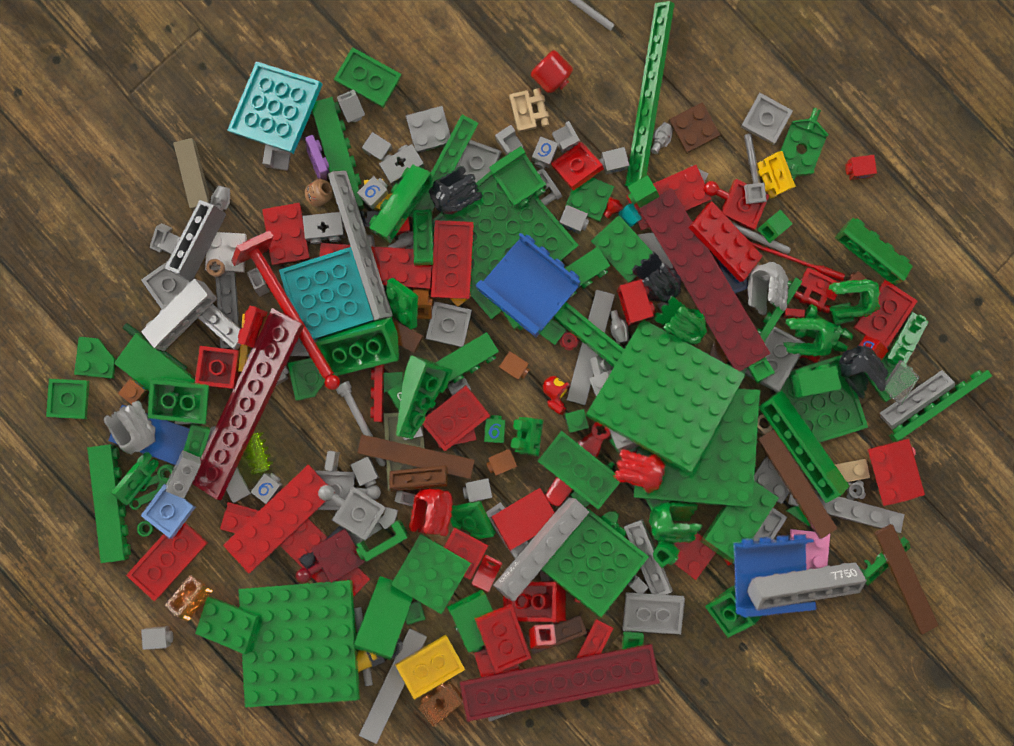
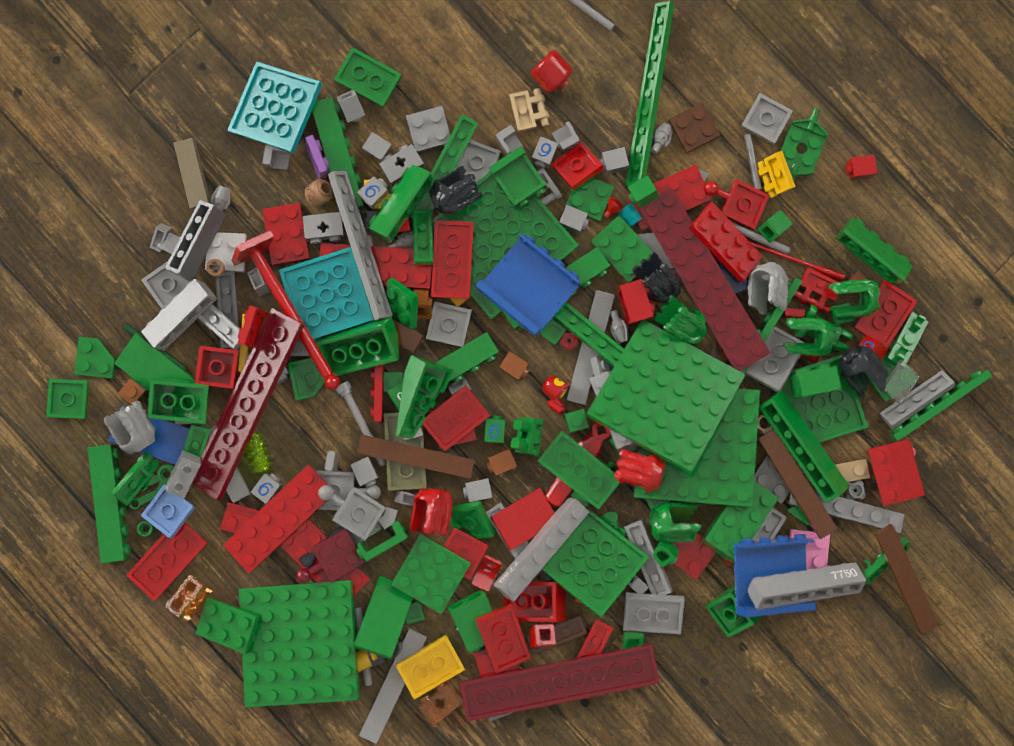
light grey brick [142,626,173,650] -> none
reddish brown tile [389,466,448,491] -> none
light grey tile [744,183,767,204] -> none
green plate [747,357,775,384] -> none

